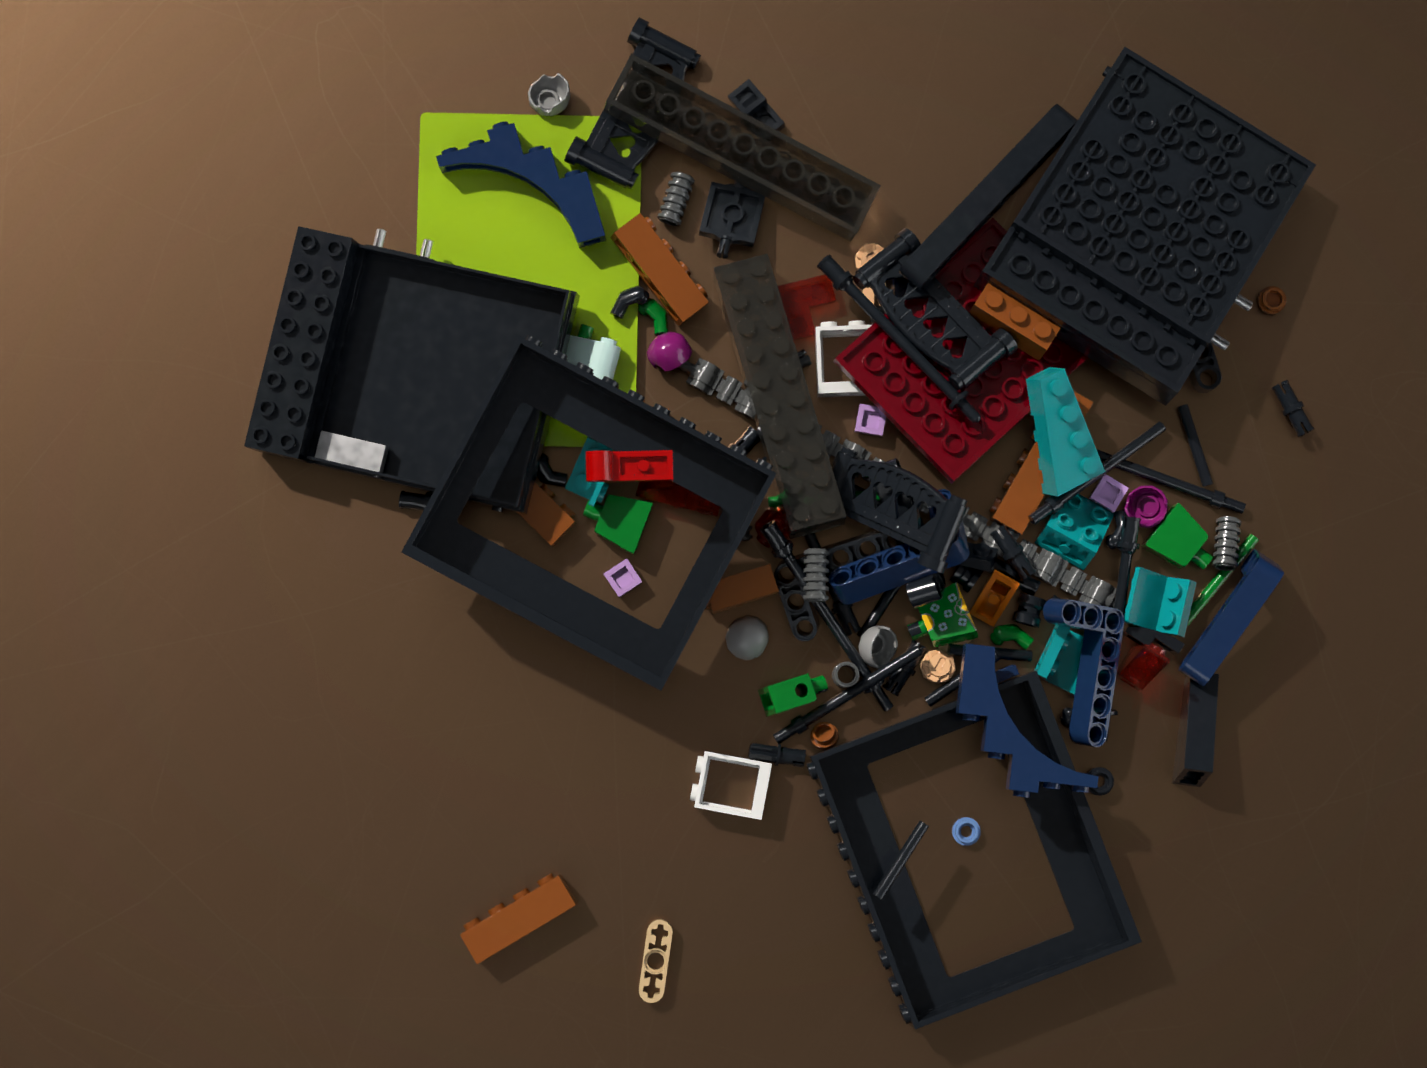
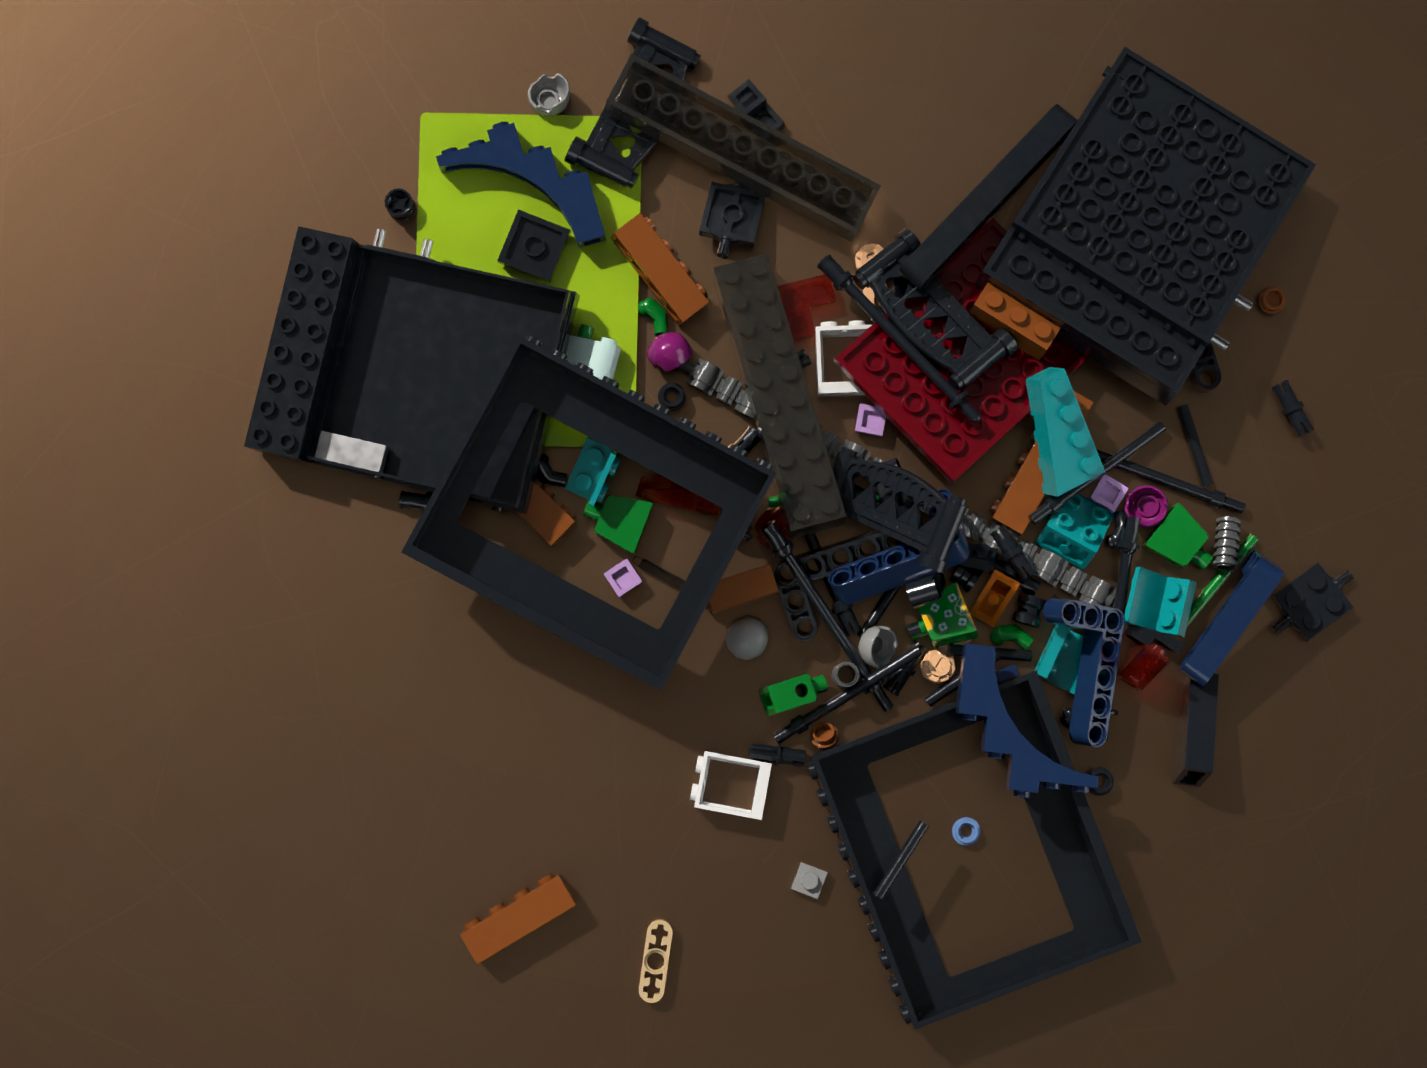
red plate [586,450,673,482] -> none
black arm [610,286,650,319] -> none
dark grey piece [657,172,695,226] -> none
dark grey piece [803,548,829,602] -> none
none -> black wheel [384,188,415,221]
none -> black plate [497,209,571,283]
none -> black piece [632,556,686,589]
none -> black plate [658,383,686,411]
none -> light grey plate [791,862,828,899]
none -> black plate [1270,563,1354,642]

